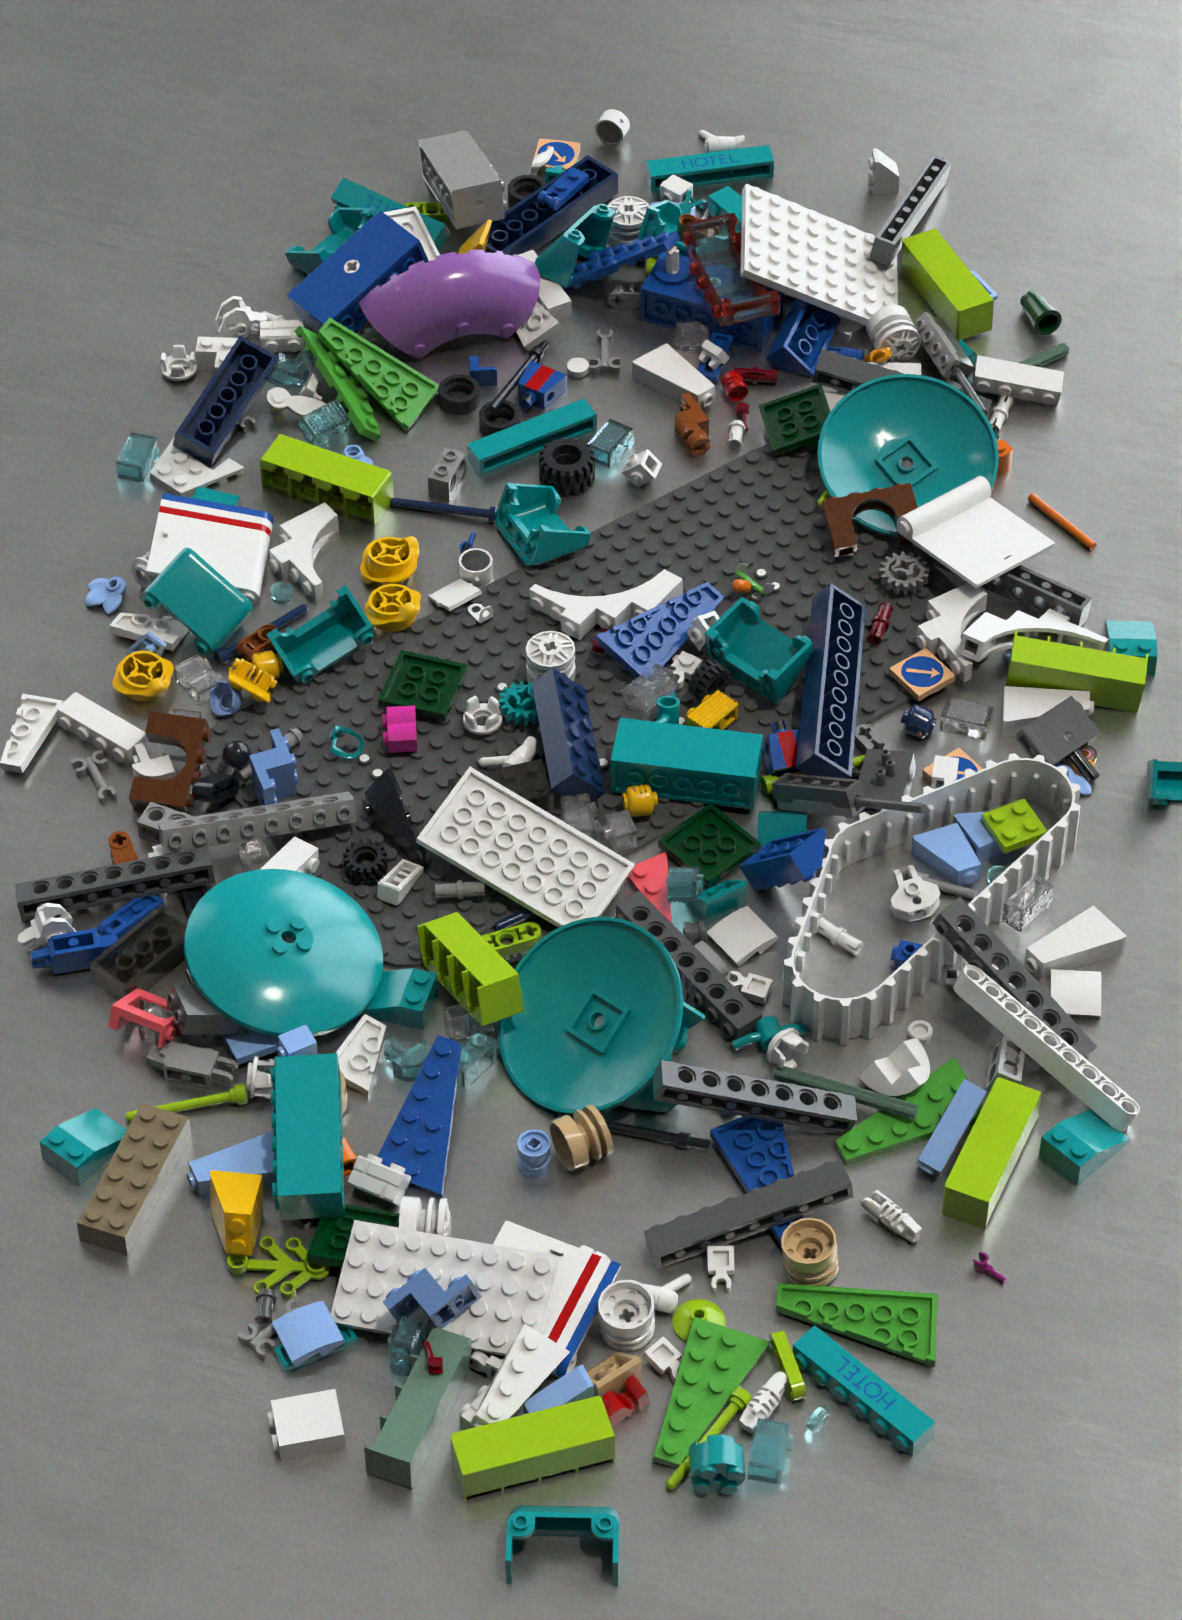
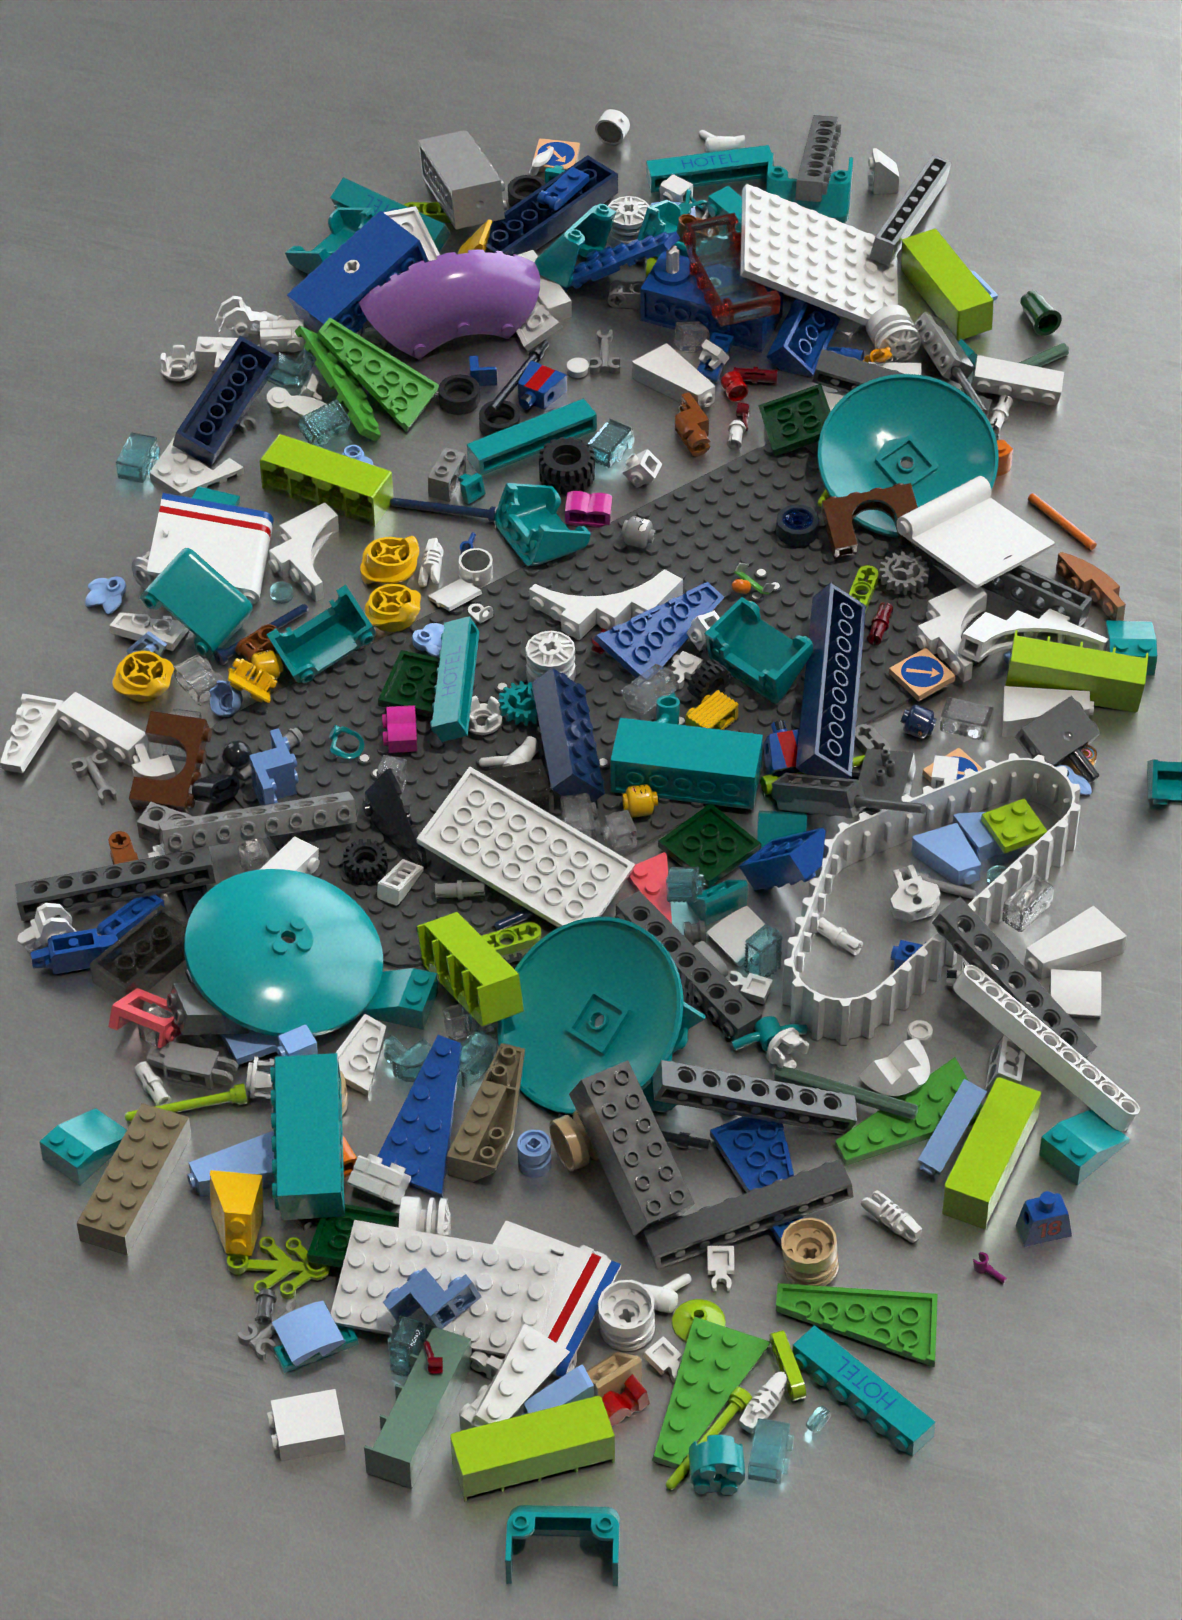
none -> white pin [134,1061,171,1106]
none -> clear brick [376,755,408,796]
none -> light blue plate [412,623,444,657]
none -> white hinge [418,538,443,587]
none -> teal brick [430,616,480,742]
none -> dark tan wedge [447,1043,525,1182]
none -> teal tile [458,473,486,504]
none -> dark pink brick [565,491,612,528]
none -> dark grey brick [569,1060,695,1236]
none -> light grey head [621,516,656,549]
none -> clear light blue brick [744,924,783,978]
none -> teal windscreen [766,152,853,223]
none -> black wheel [776,504,819,547]
none -> dark grey brick [796,115,841,202]
none -> lime beam [849,565,879,614]
none -> blue torso [1016,1191,1072,1247]
none -> nougat slope [1056,552,1126,621]

